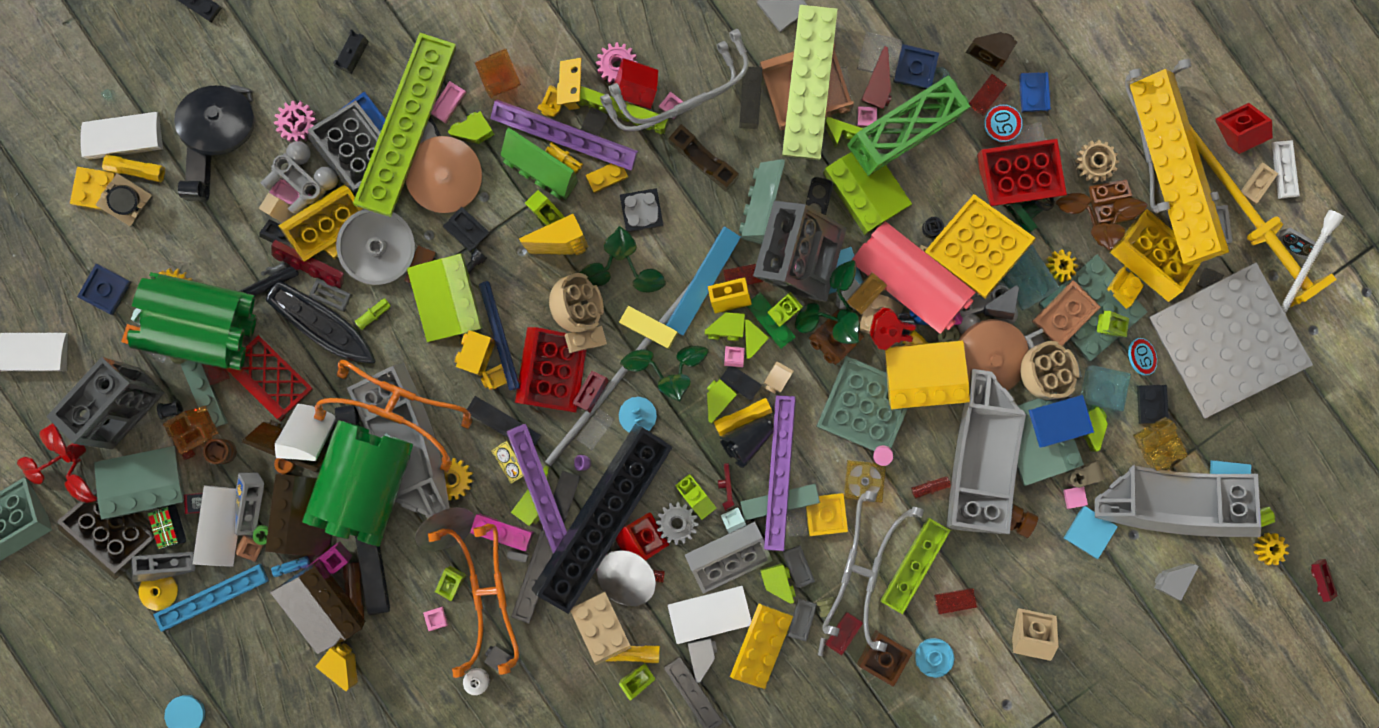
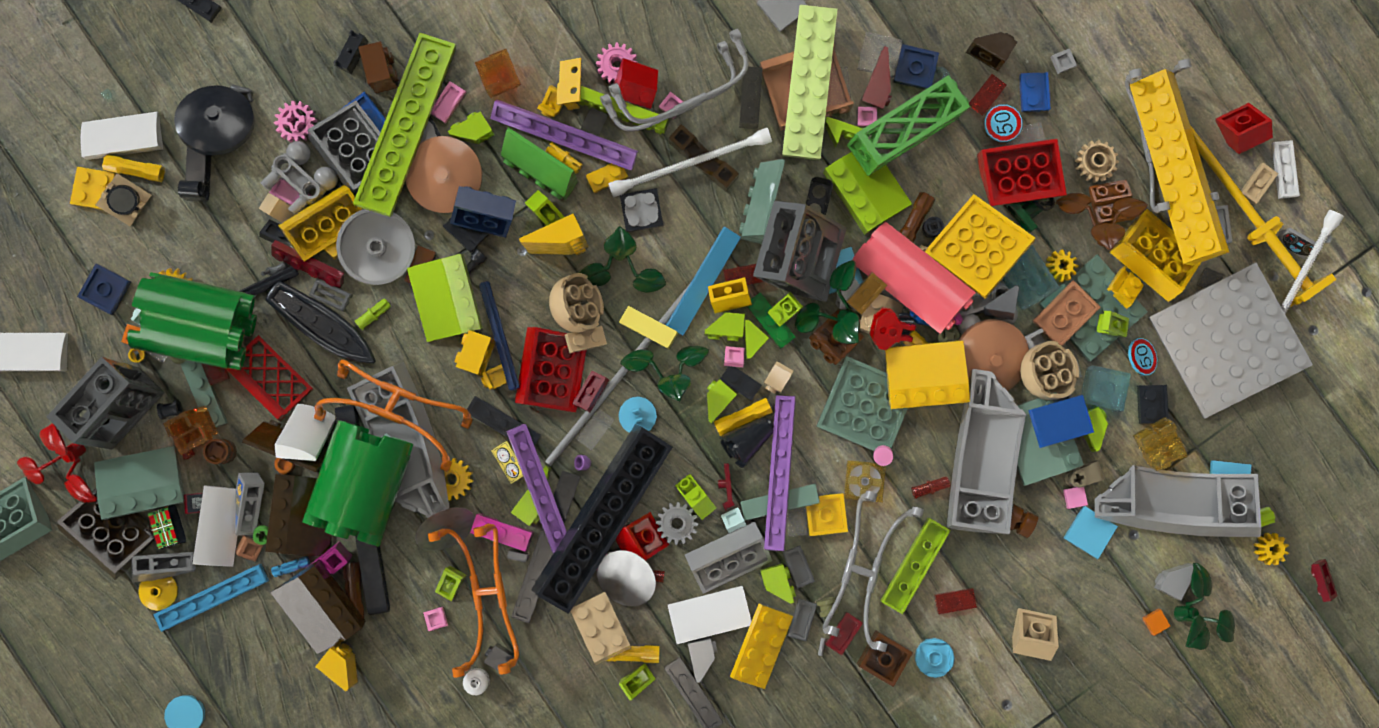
none -> yellow hinge [128,349,145,363]
none -> reddish brown brick [359,41,399,94]
none -> dark blue brick [450,186,516,238]
none -> white hose [608,128,772,198]
none -> reddish brown axle [900,192,935,243]
none -> light grey plate [1050,48,1077,74]
none -> orange tile [1142,608,1171,636]
none -> dark green plant [1174,563,1235,650]

